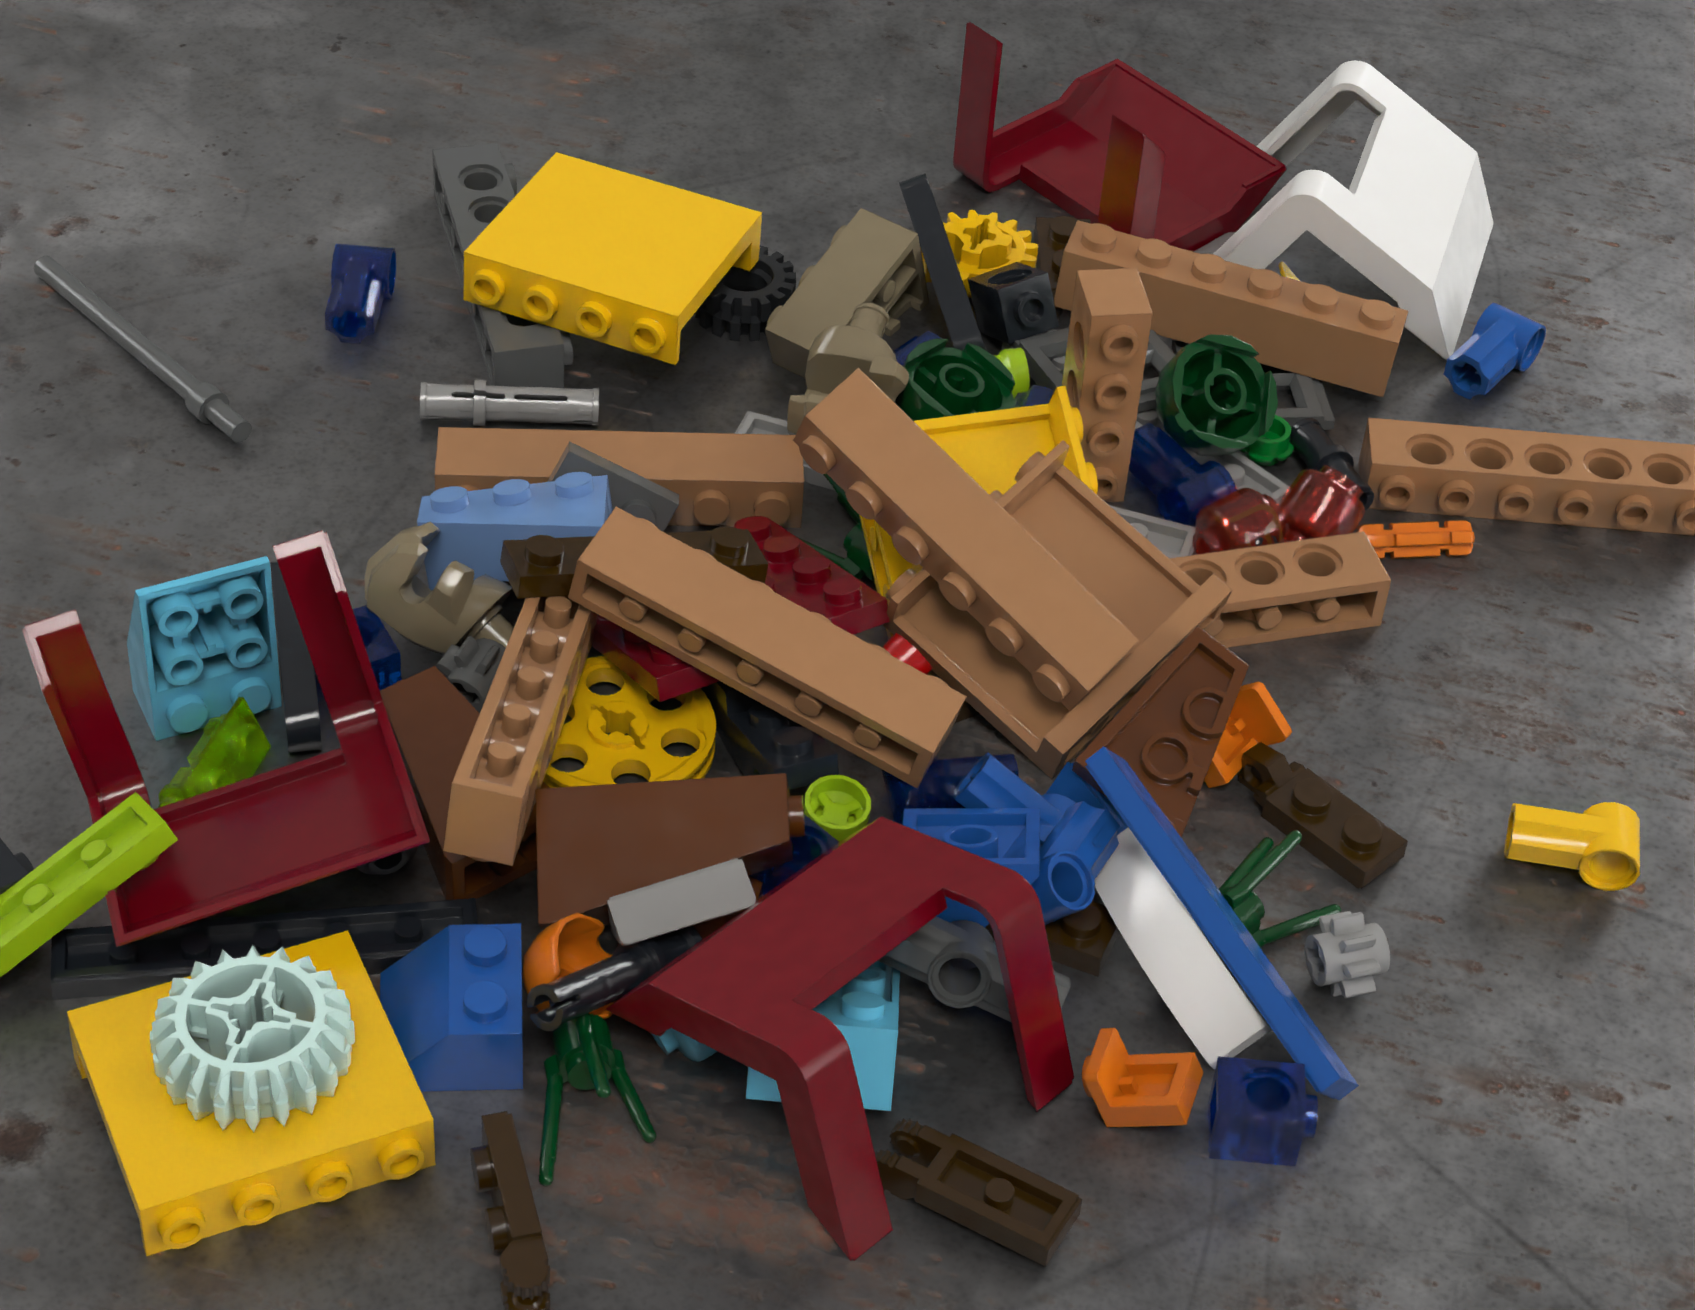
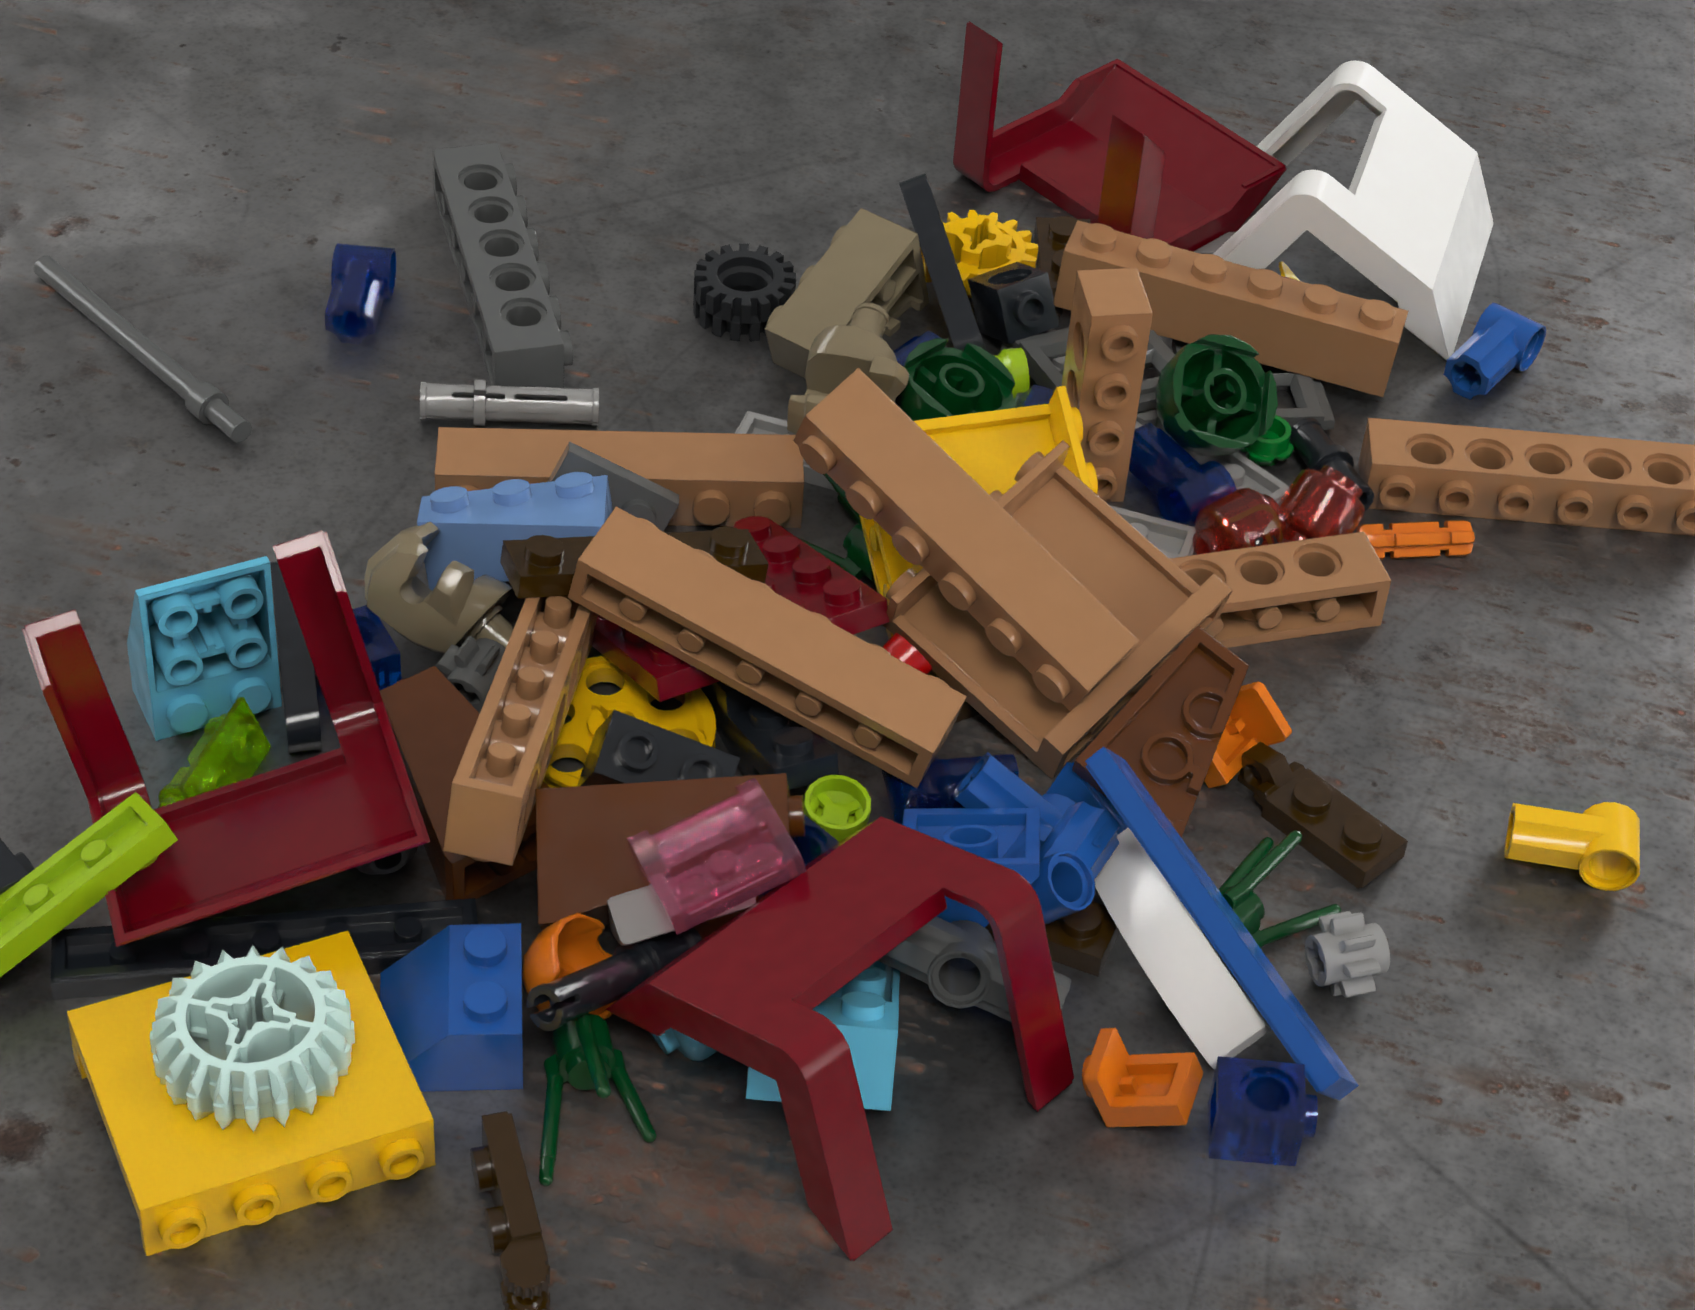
yellow panel [463,152,762,365] -> none
dark brown hinge [875,1118,1082,1267] -> none
none -> black brick [577,710,740,786]
none -> clear pink plate [627,777,806,935]

